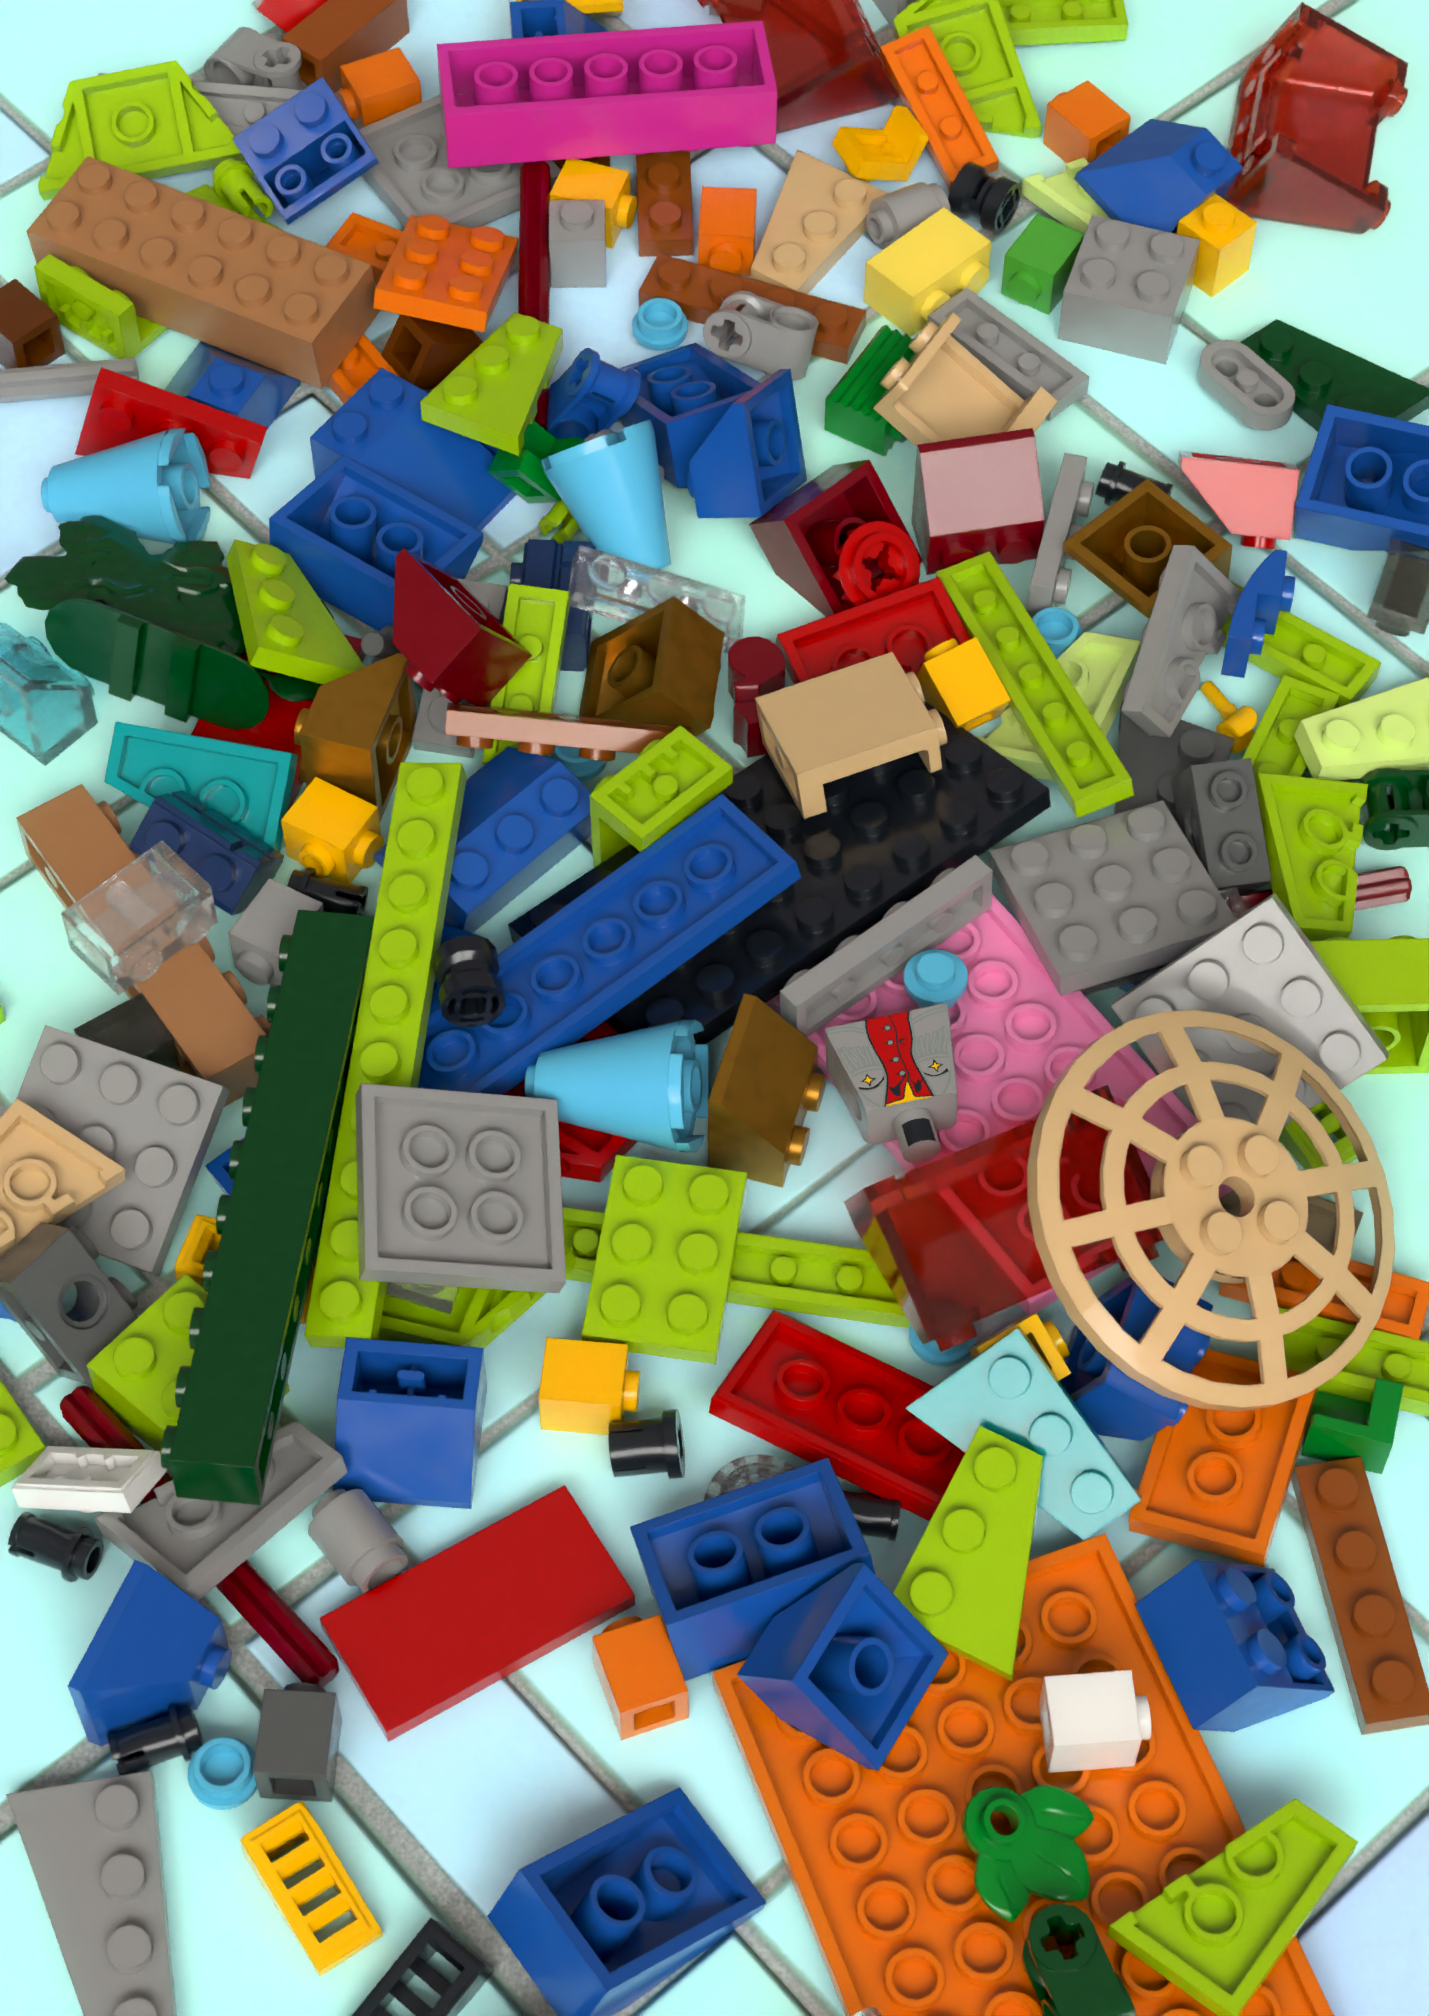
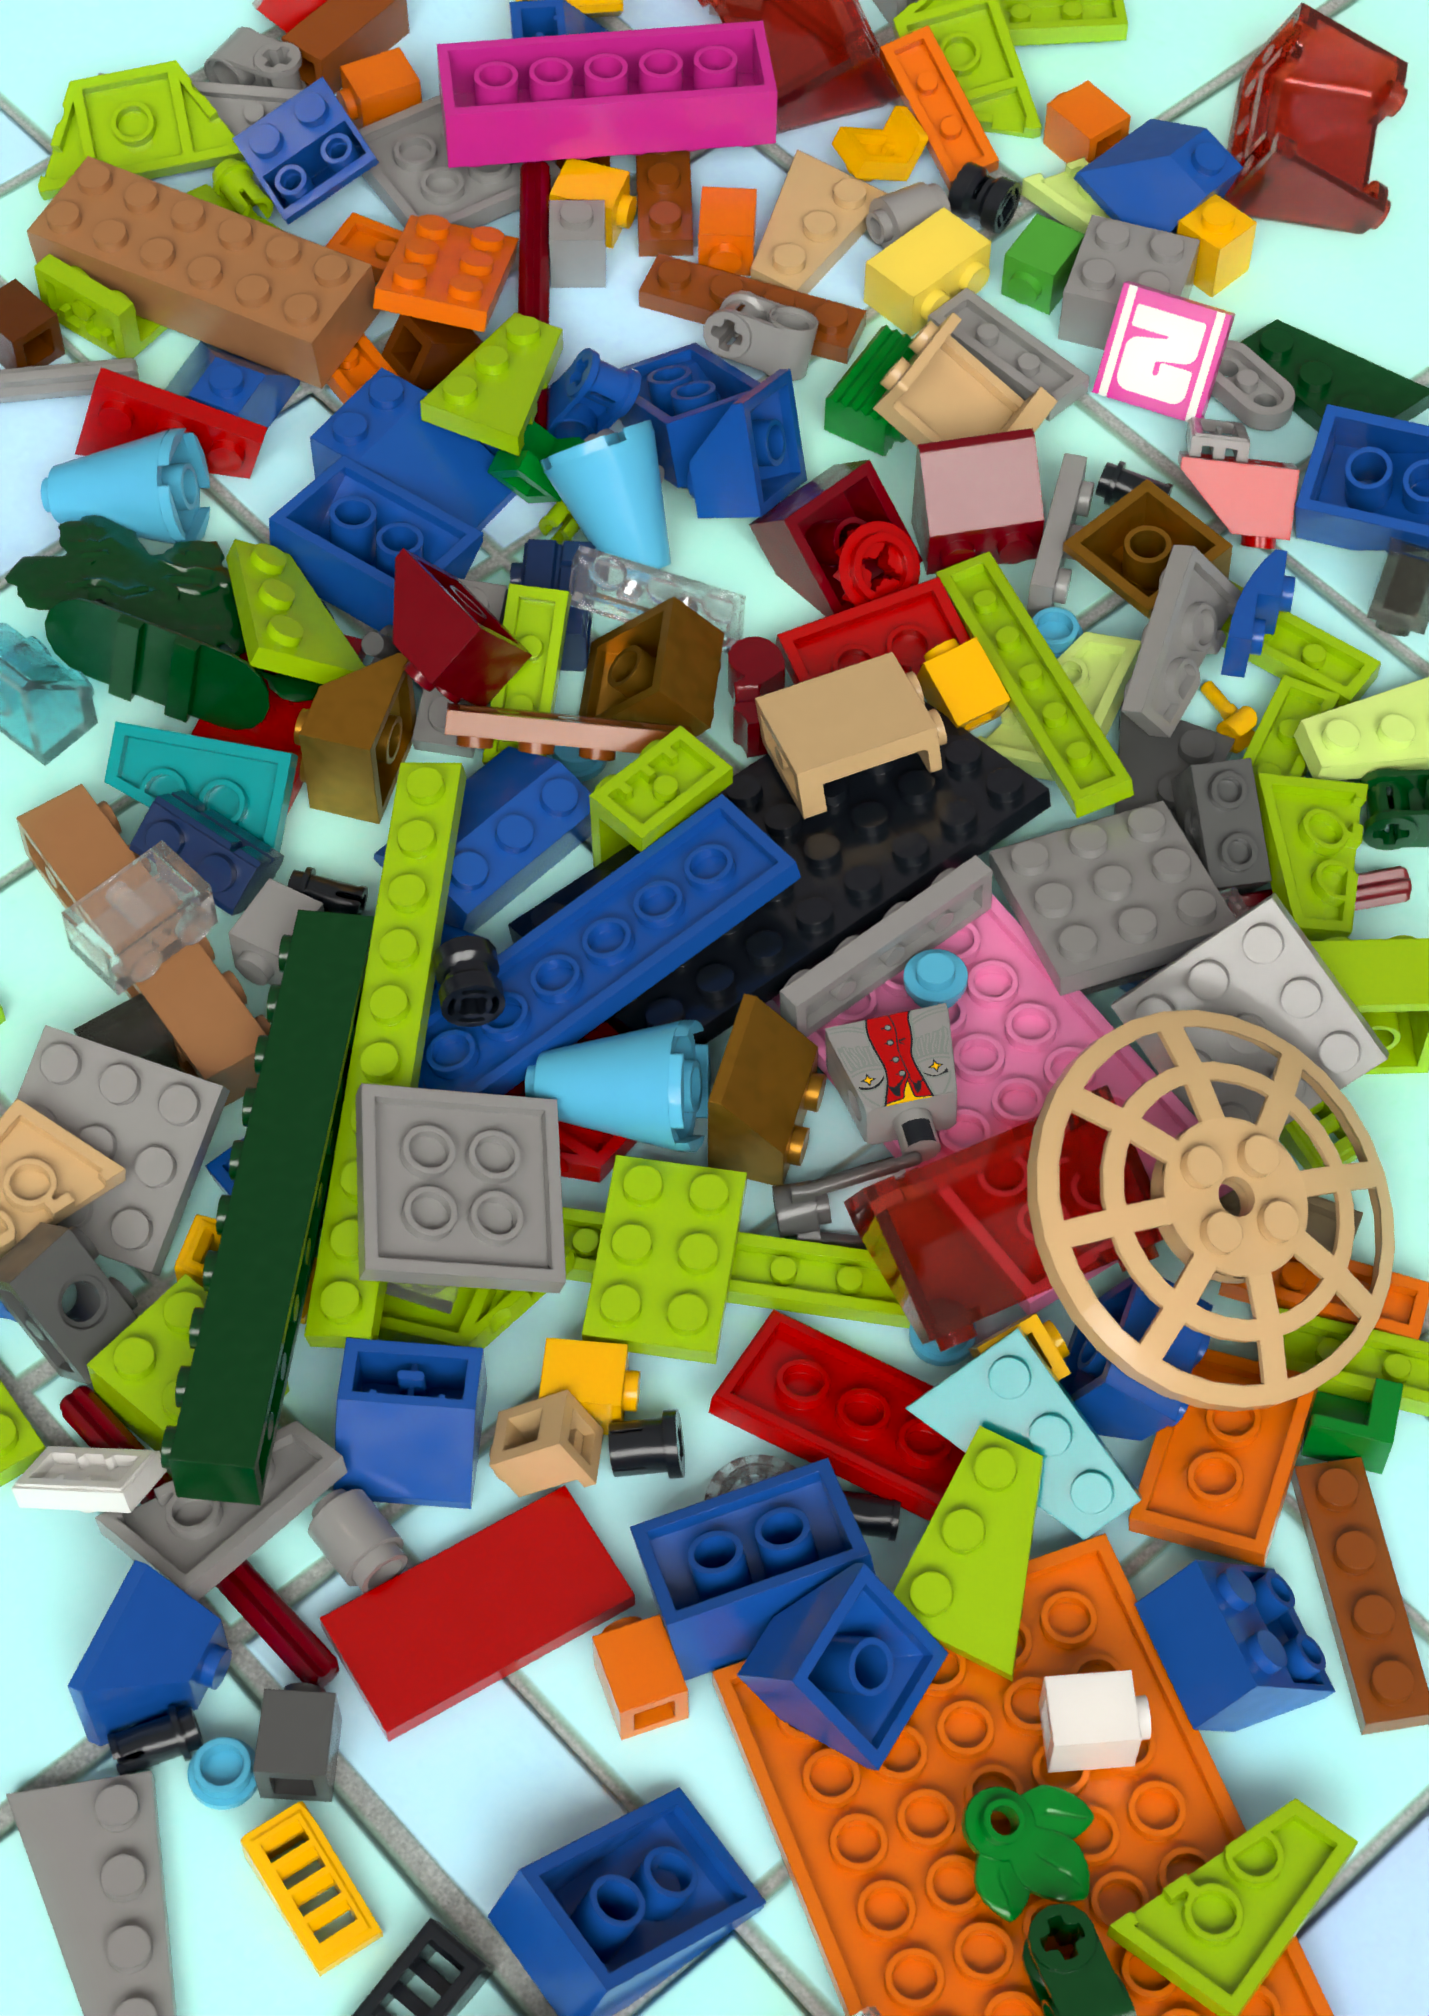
black pin [8,1512,104,1582] -> none
yellow brick [281,777,384,884] -> none
medium azure plate [632,298,688,350] -> none
none -> tan brick [489,1390,604,1497]
none -> dark grey plant [772,1152,922,1253]
none -> tile [1092,281,1236,422]
none -> light grey tile [1185,417,1251,463]

